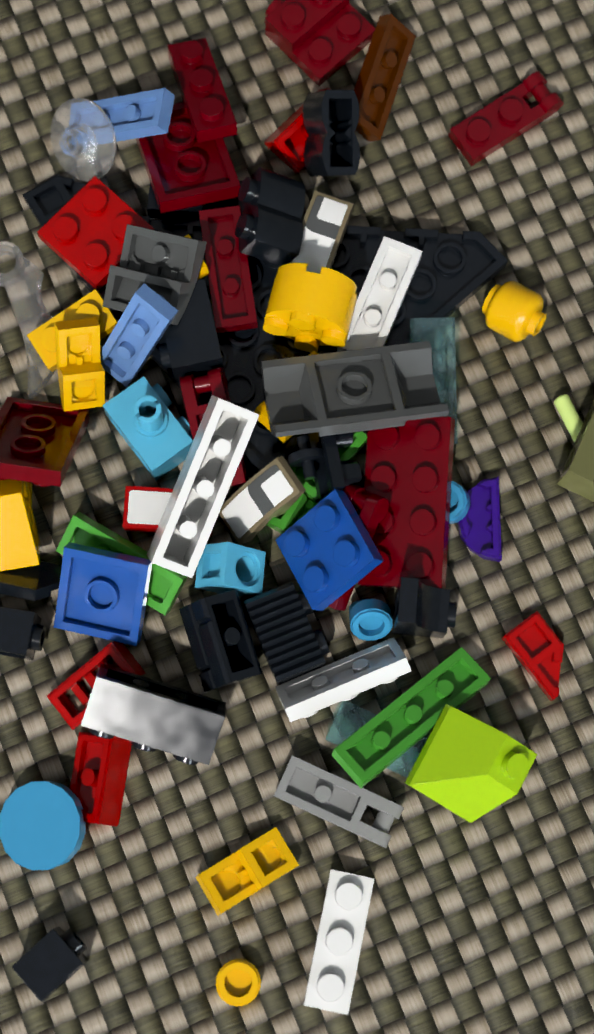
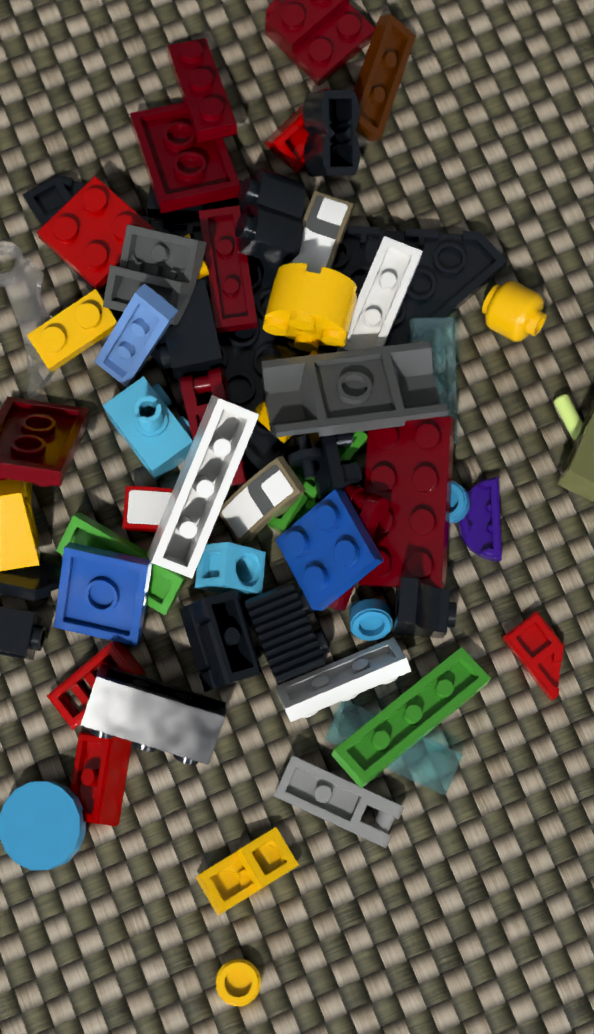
black brick [12,927,89,1002] -> none
clear dish [51,98,117,181] -> none
yellow slope [54,317,105,412] -> none
medium blue plate [65,88,175,149] -> none
white plate [304,869,375,1015] -> none
lime slope [405,704,538,823] -> none
dark red plate [449,71,564,167] -> none

